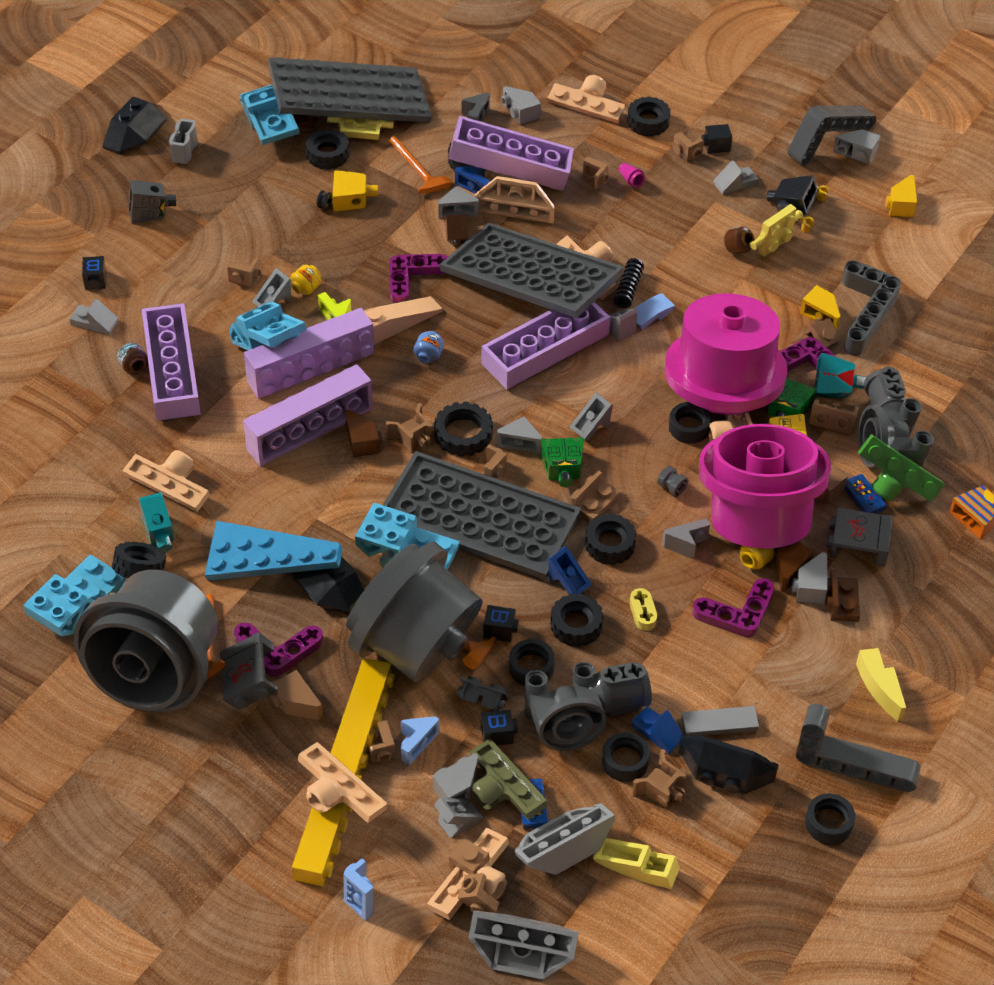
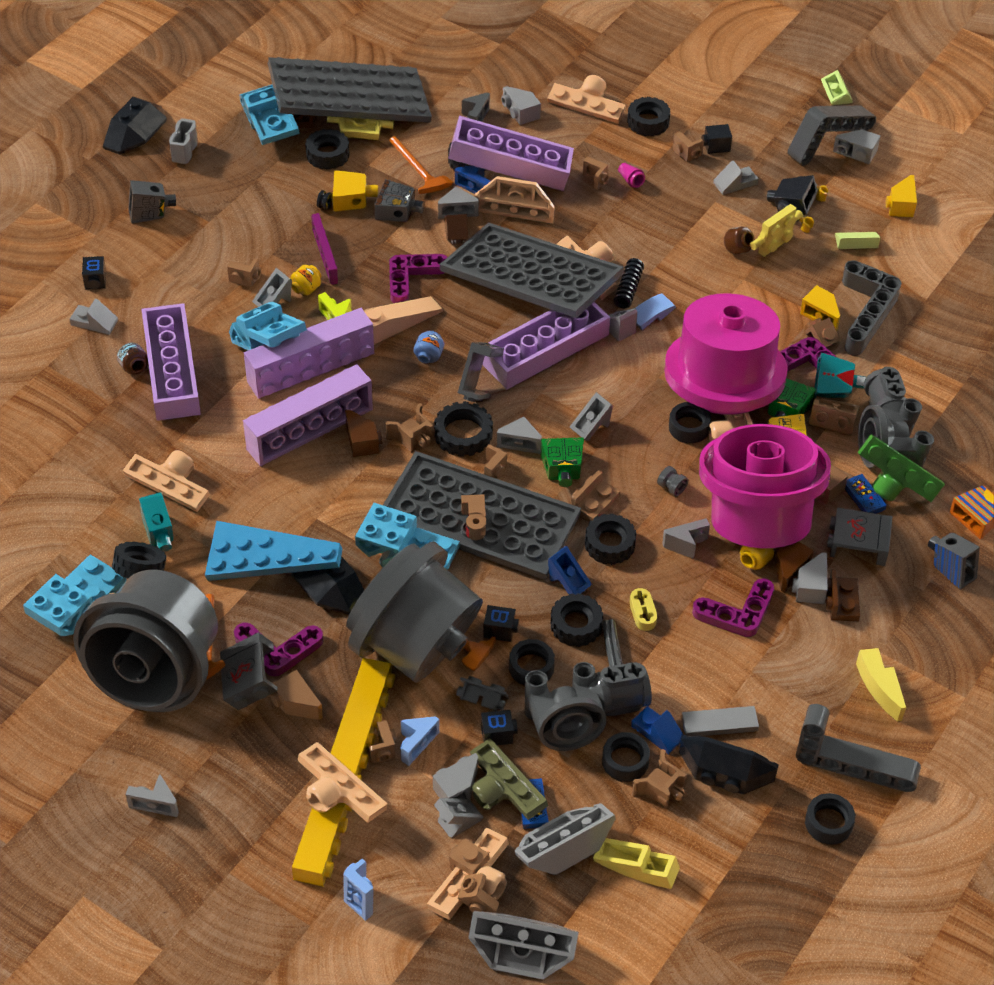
none -> light grey slope [125,775,179,817]
none -> magenta tile [311,213,338,285]
none -> dark grey torso [374,179,424,222]
none -> dark grey panel [458,342,504,402]
none -> medium nougat leg [461,494,486,540]
none -> dark grey axle [602,619,623,666]
none -> yellowish green slope [821,70,853,105]
none -> yellowish green slope [835,232,880,249]
none -> dark grey torso [928,533,980,590]

